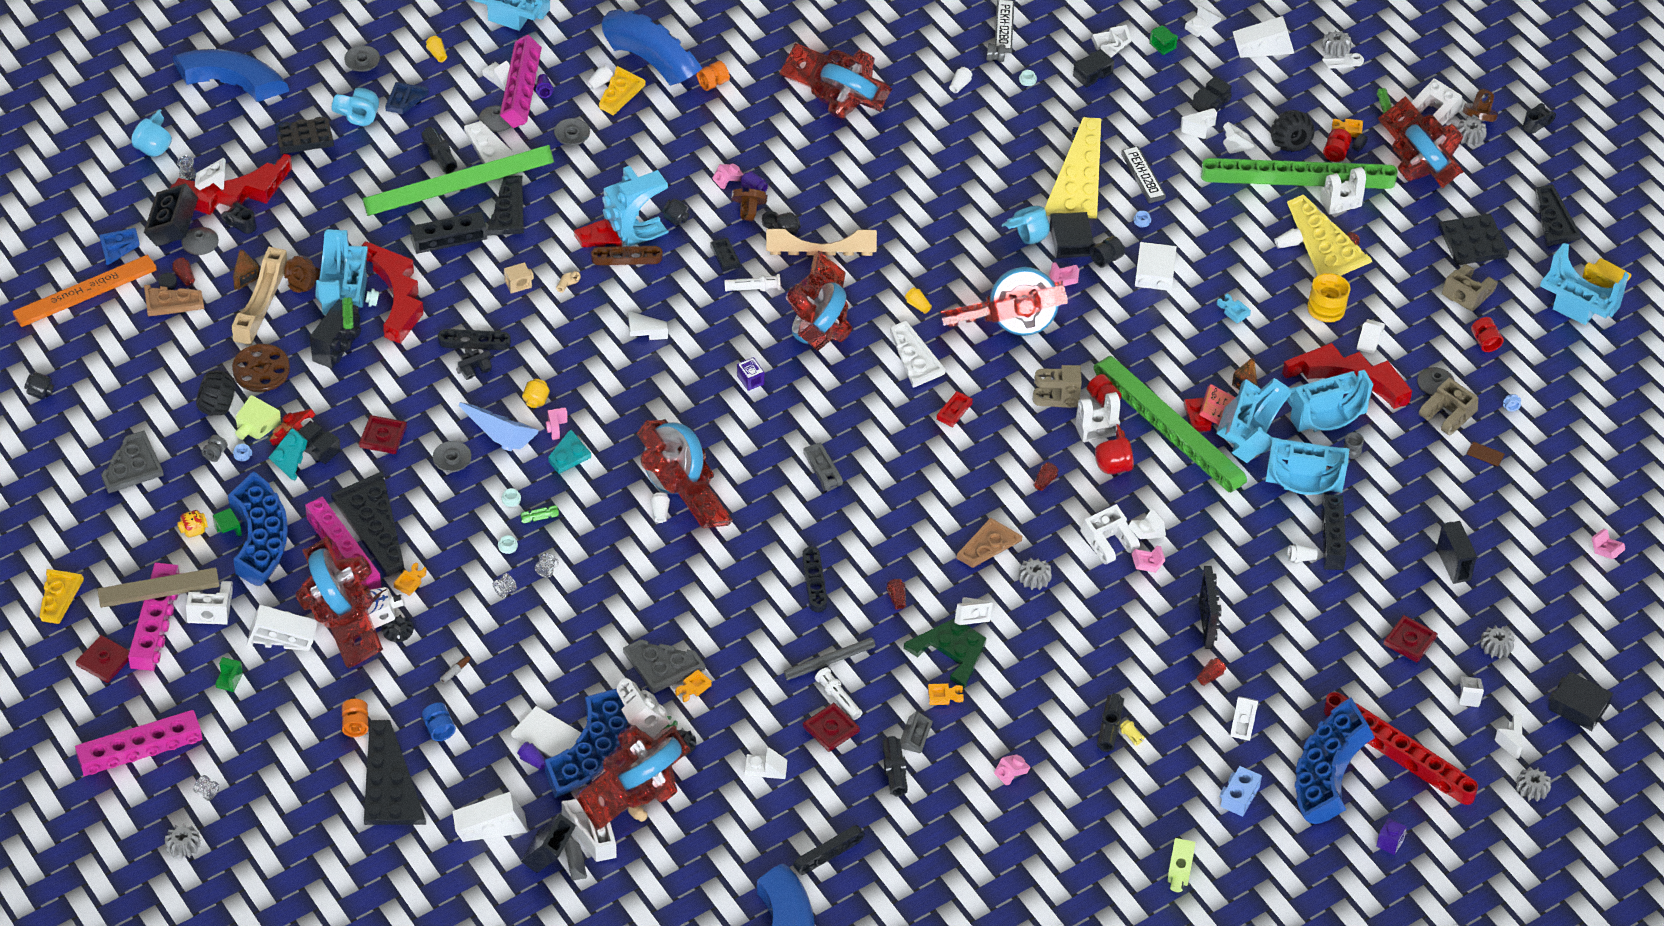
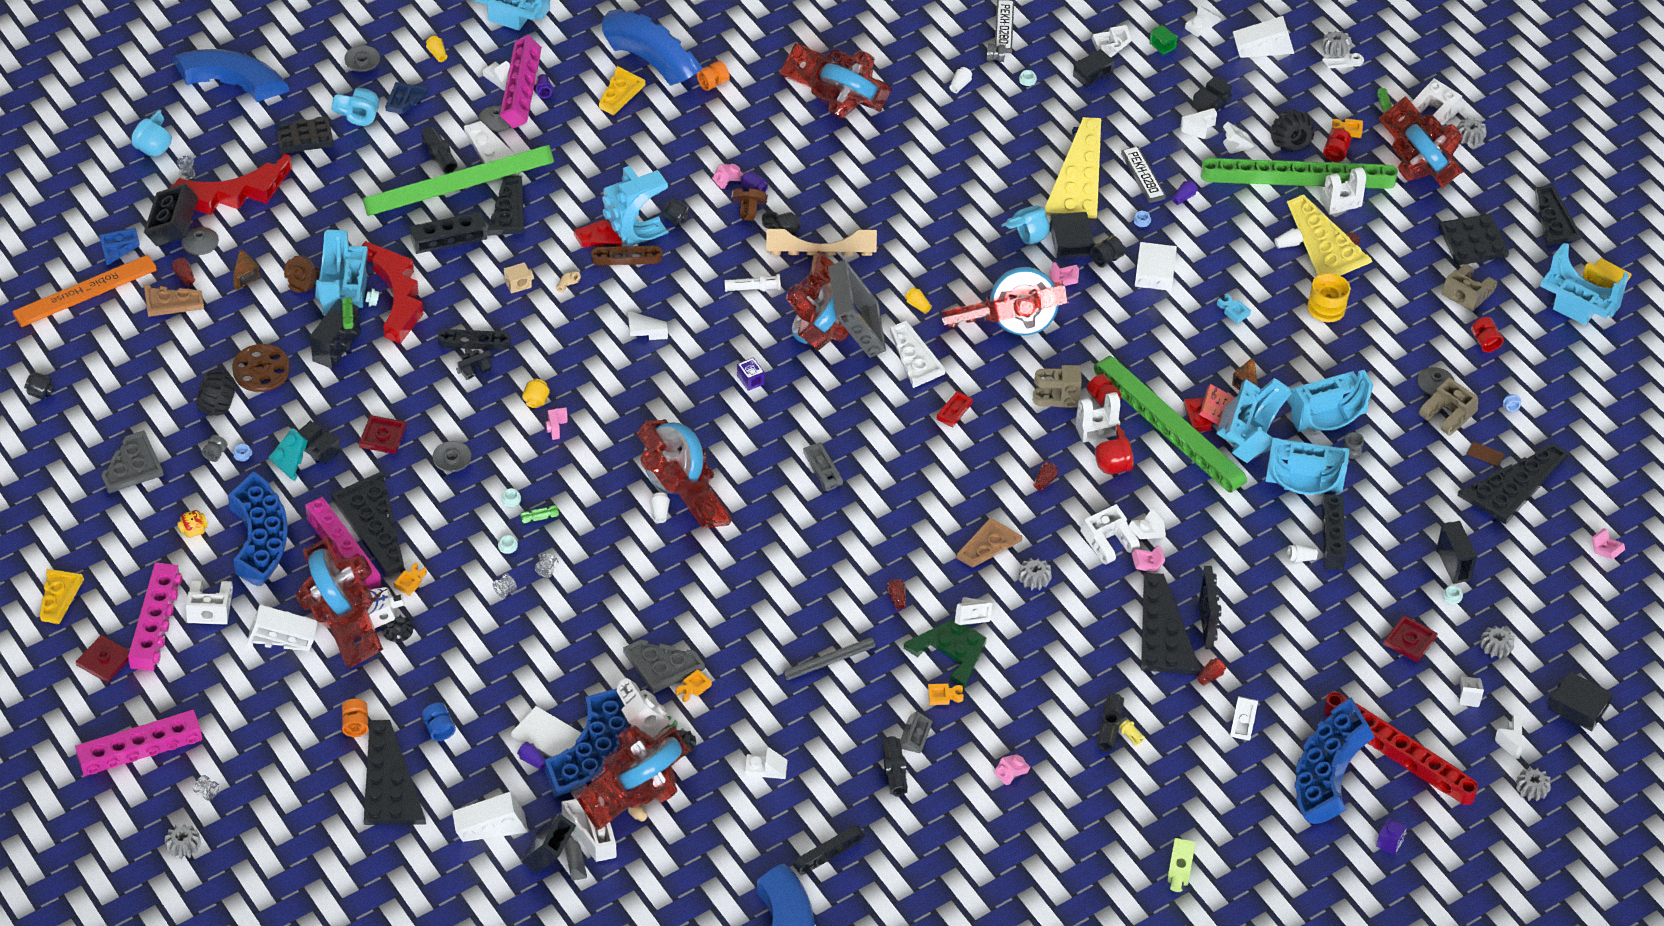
dark tan tile [97,568,220,608] -> none
black tile [158,273,177,290] -> none
white slope [195,158,226,190] -> none
green panel [213,508,242,537] -> none
green panel [215,657,243,692] -> none
black piece [221,202,257,234] -> none
tan arch [232,247,288,345] -> none
yellowish green torso [235,395,281,440] -> none
red wing [269,409,316,446] -> none
light grey piece [440,656,470,684] -> none
light blue wedge [459,402,539,451] -> none
teal wing [548,430,591,474] -> none
dark grey dish [554,118,590,145] -> none
white cone [586,65,613,90] -> none
black plate [710,238,740,272] -> none
black beam [802,547,827,613] -> none
dark red plate [803,702,860,752] -> none
white pin [815,667,863,720] -> none
light blue brick [1220,766,1262,817] -> none
red arch [1282,343,1412,409] -> none
black tile [1352,134,1368,152] -> none
white slope [1356,319,1385,354] -> none
reddish brown tile [1462,89,1498,122] -> none
black piece [1522,103,1556,134] -> none
none -> dark grey window [828,259,886,358]
none -> black wing [1141,572,1201,675]
none -> dark purple cone [1171,180,1198,205]
none -> light aqua plate [1443,585,1463,604]
none -> black wing [1457,443,1569,525]

